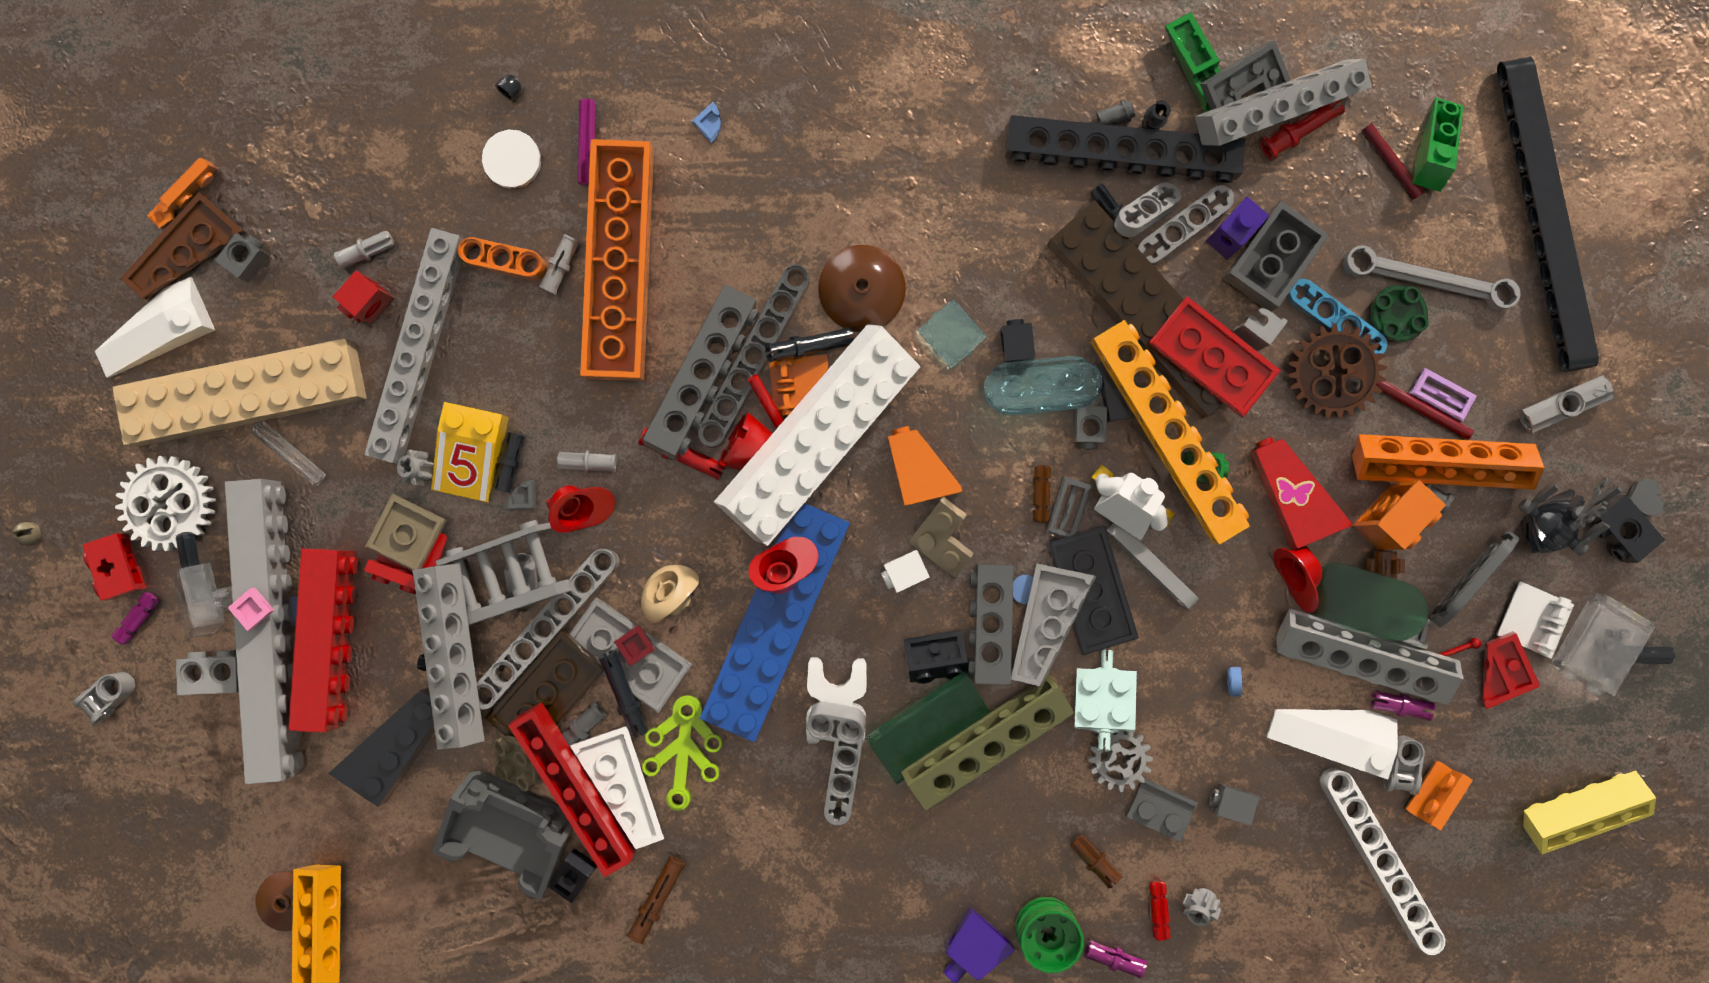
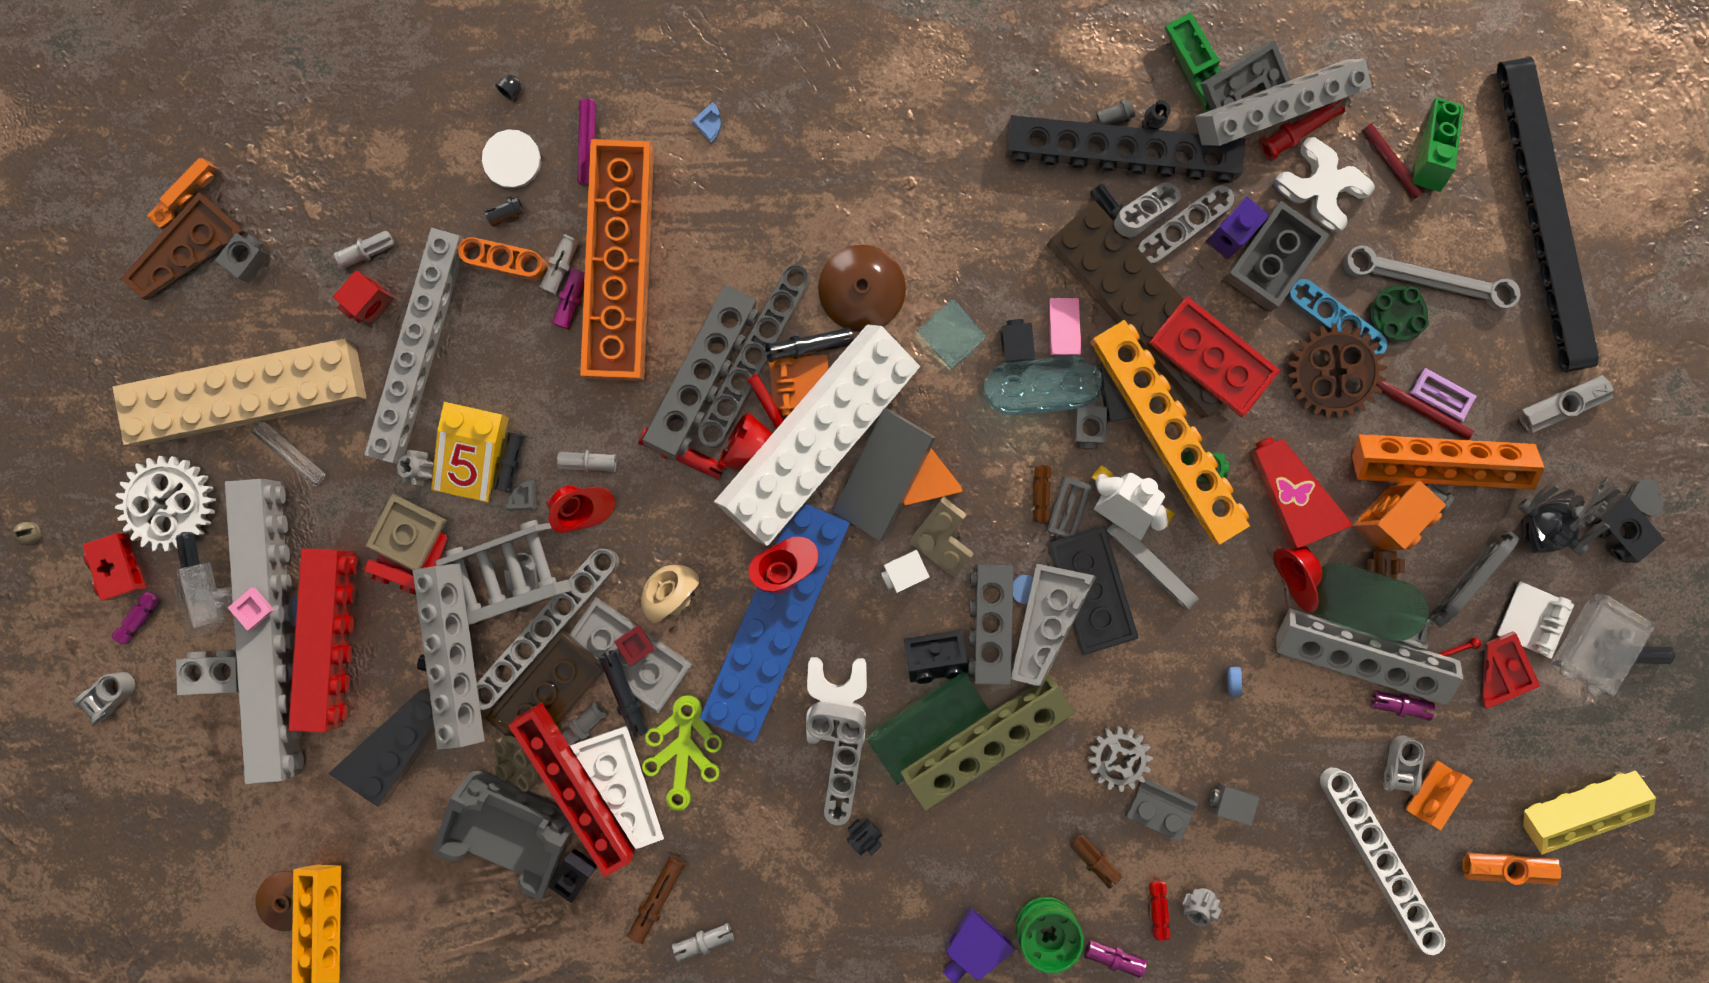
white wedge [95,277,215,378] -> none
light aqua plate [1075,650,1137,752] -> none
light grey hinge [1232,308,1288,351] -> none
white wedge [1266,709,1397,779] -> none
none -> black pin [484,196,525,227]
none -> magenta pin [551,268,585,330]
none -> light grey pin [672,923,734,963]
none -> dark grey tile [832,408,936,541]
none -> black gear [846,819,883,856]
none -> bright pink slope [1049,298,1081,357]
none -> white piece [1273,137,1375,233]
none -> orange piece [1462,852,1561,885]

